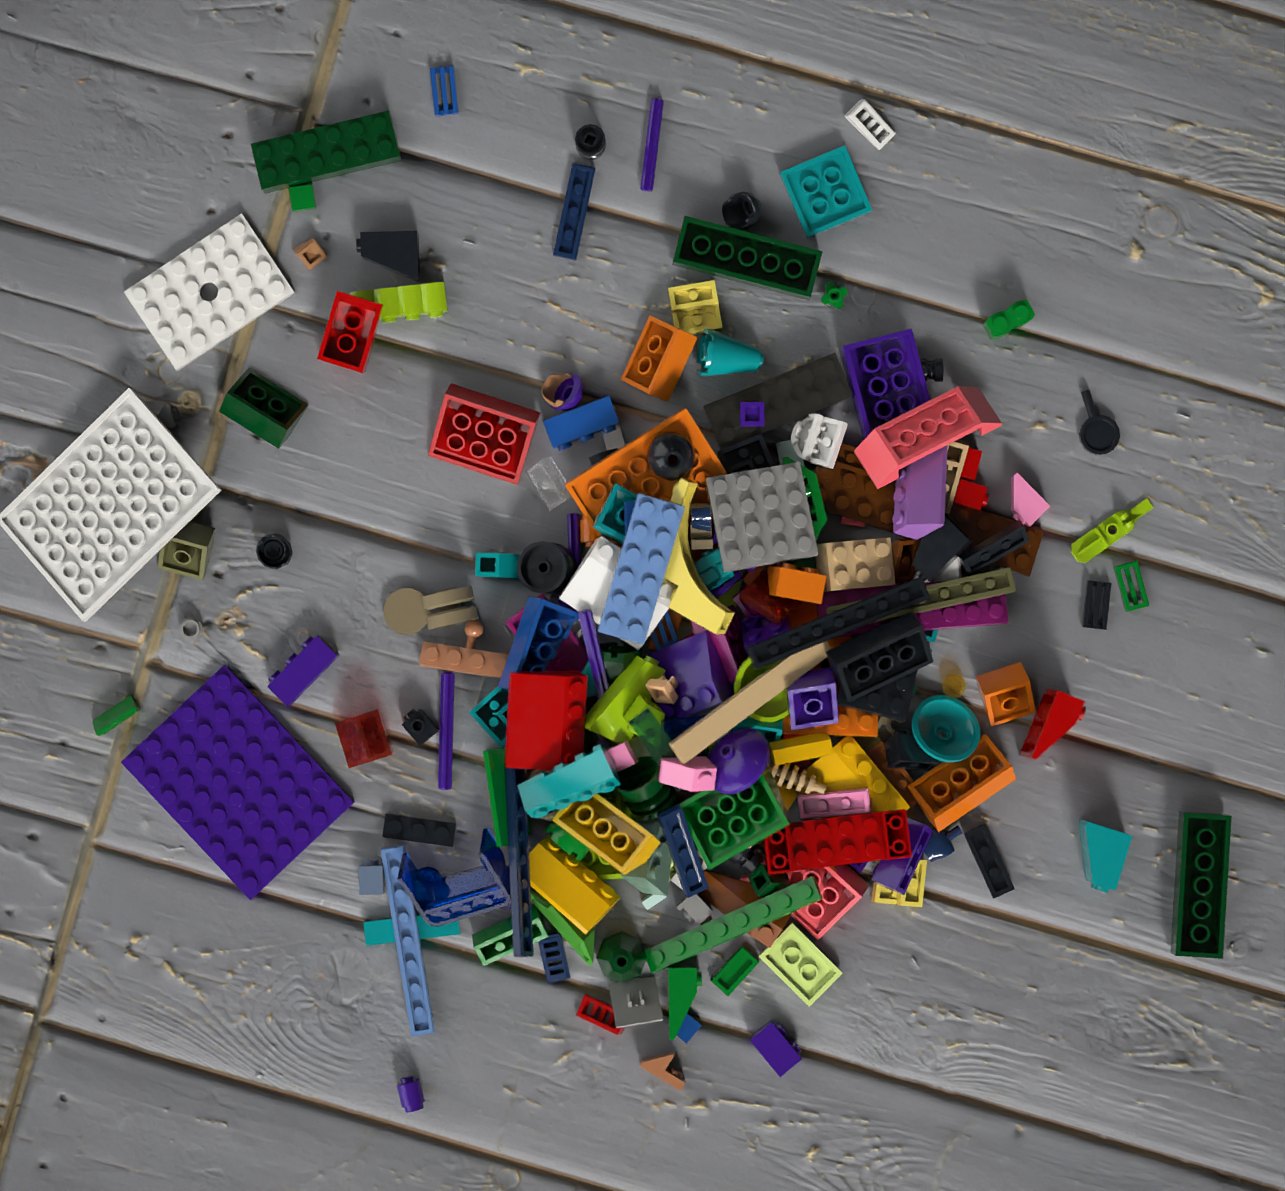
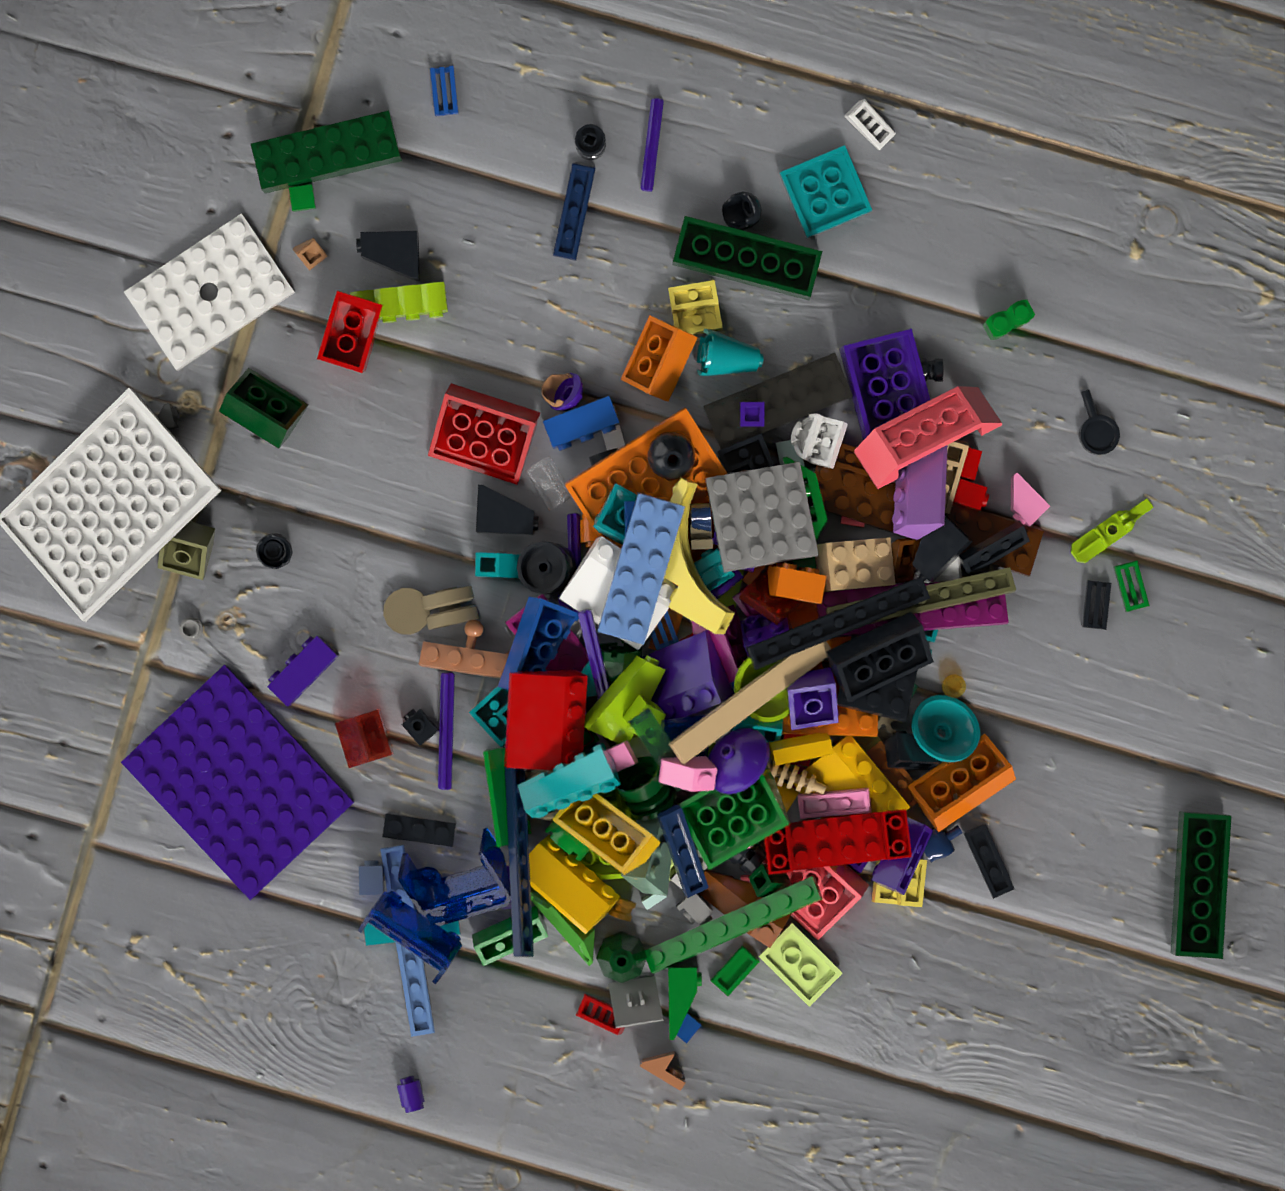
green slope [92,696,141,736] -> none
dark blue slope [538,932,571,983] -> none
light nougat tile [645,676,678,704] -> none
dark purple brick [749,1020,802,1077] -> none
green plate [821,282,848,309] -> none
orange slope [976,662,1036,727] -> none
red slope [1019,689,1086,760] -> none
teal slope [1079,819,1133,893] -> none
none -> clear blue windscreen [357,891,463,984]
none -> black slope [476,484,539,535]
none -> pearl gold wheel [609,897,637,922]

